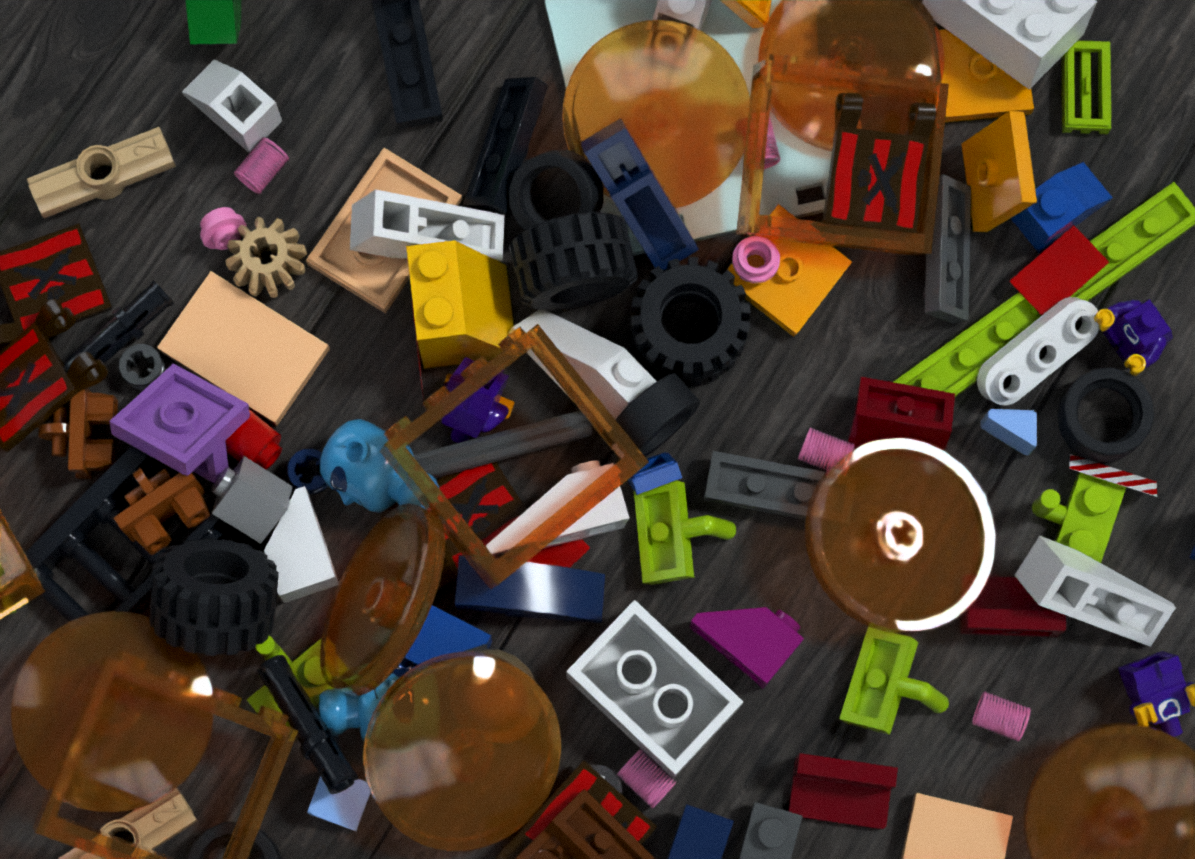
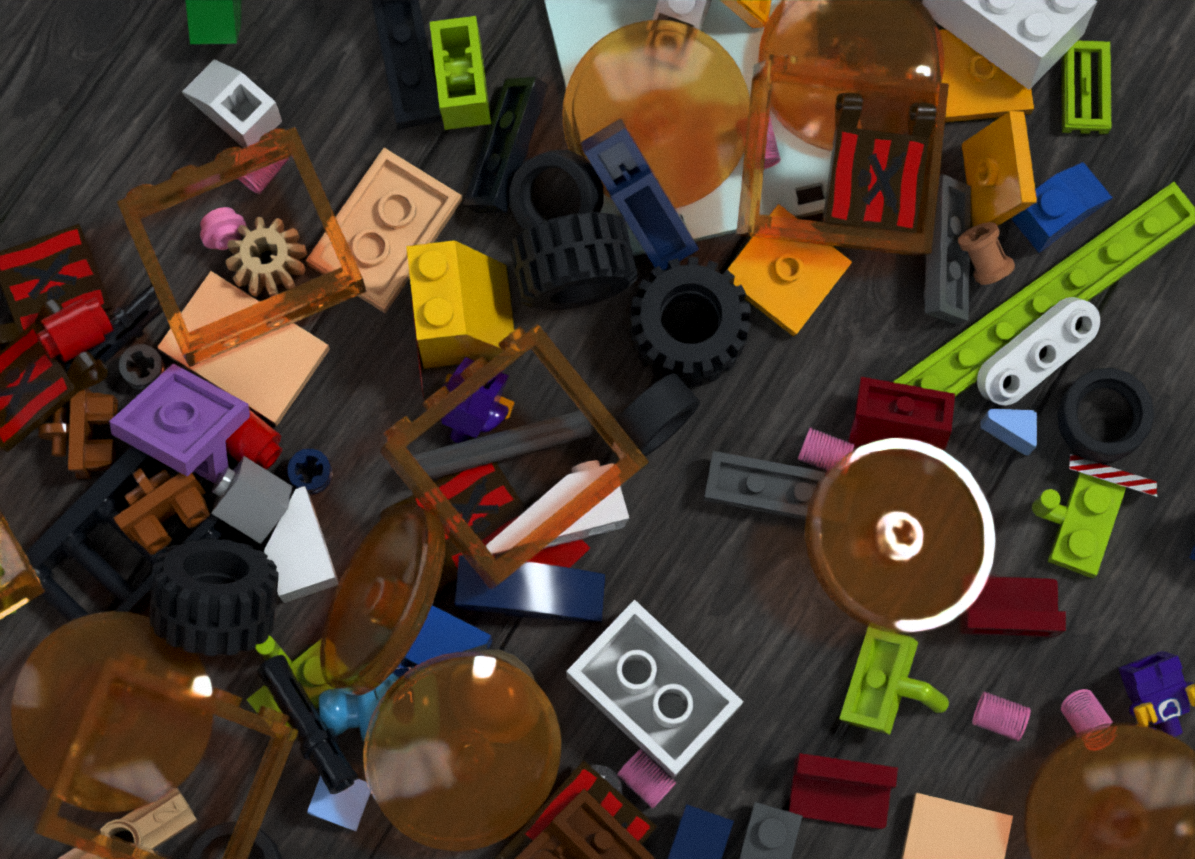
tan piece [27,127,176,219] -> none
dark azure piece [320,419,439,517] -> none
white slope [350,189,504,262] -> none
white slope [508,309,657,435] -> none
blue tile [624,452,682,495] -> none
lime plate [634,480,736,585] -> none
magenta slope [689,607,804,689] -> none
bright pink plate [732,236,780,284] -> none
red sticker [1009,225,1109,316] -> none
white slope [1015,536,1176,647] -> none
dark purple piece [1094,299,1173,376] -> none
none -> red brick [37,297,113,363]
none -> clear orange window [117,127,367,367]
none -> lime brick [430,16,491,130]
none -> nougat bush [958,222,1015,285]
none -> bright pink piece [1061,689,1116,748]

